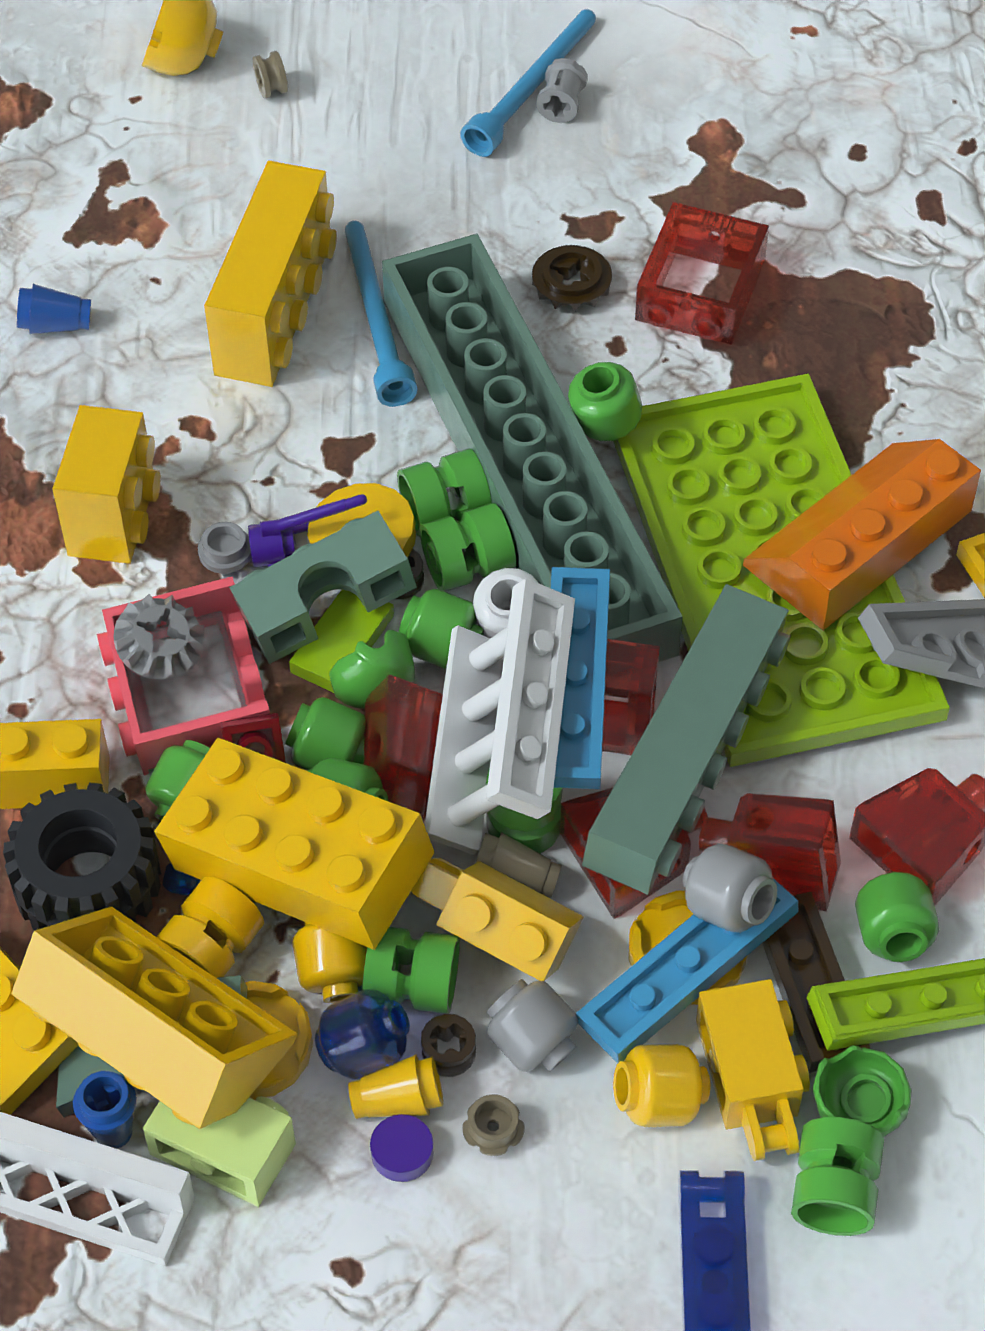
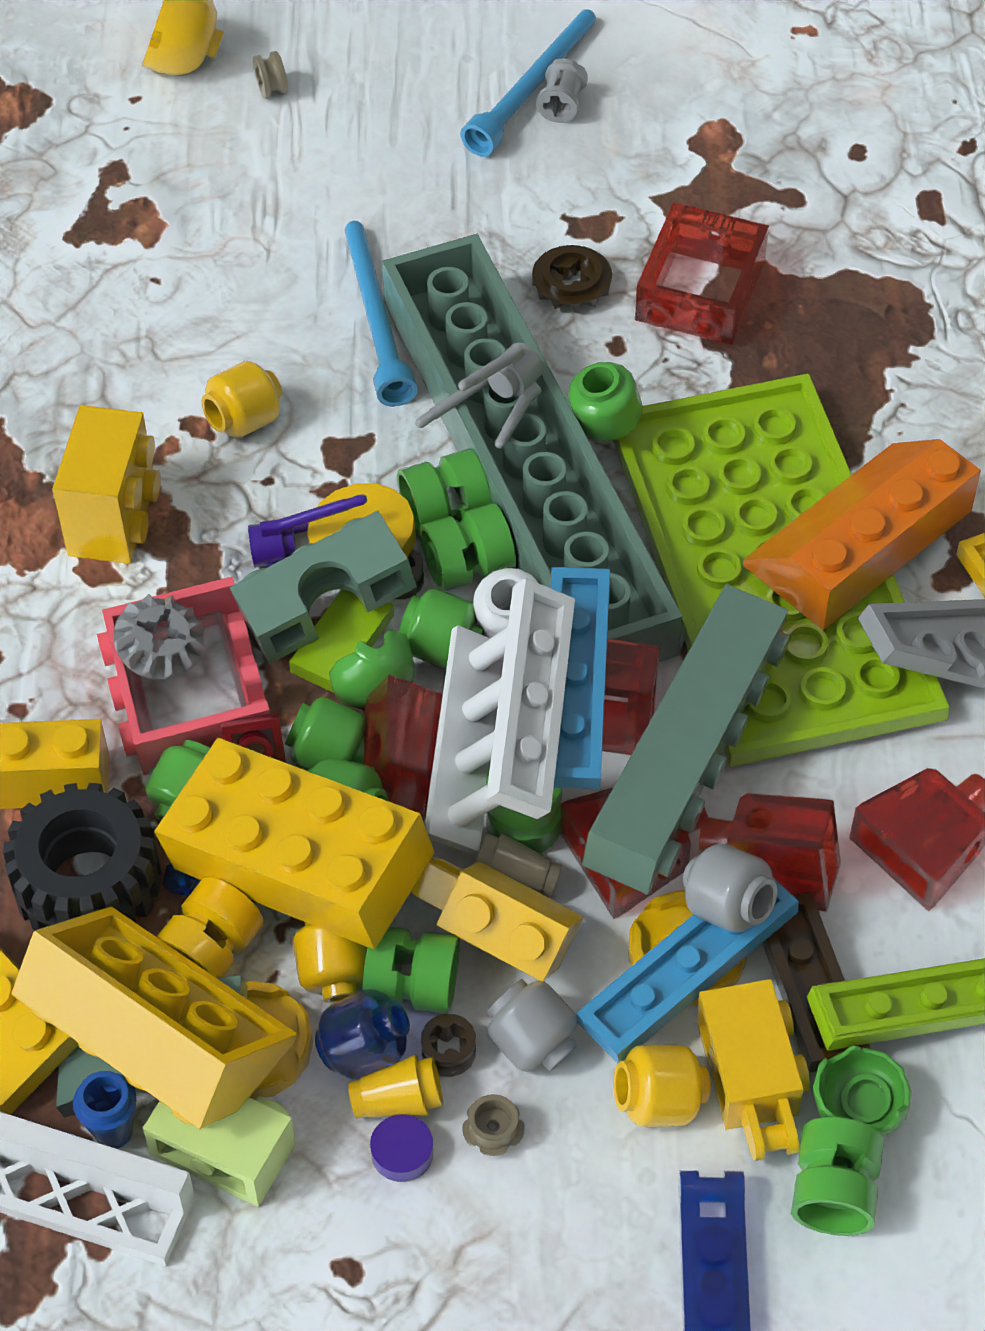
blue cone [17,284,91,334] -> none
light grey plate [198,522,252,574] -> none
yellow brick [204,160,337,387] -> none
bright green head [855,872,939,962] -> none
none -> yellow head [201,361,282,438]
none -> light grey plant [415,342,543,449]

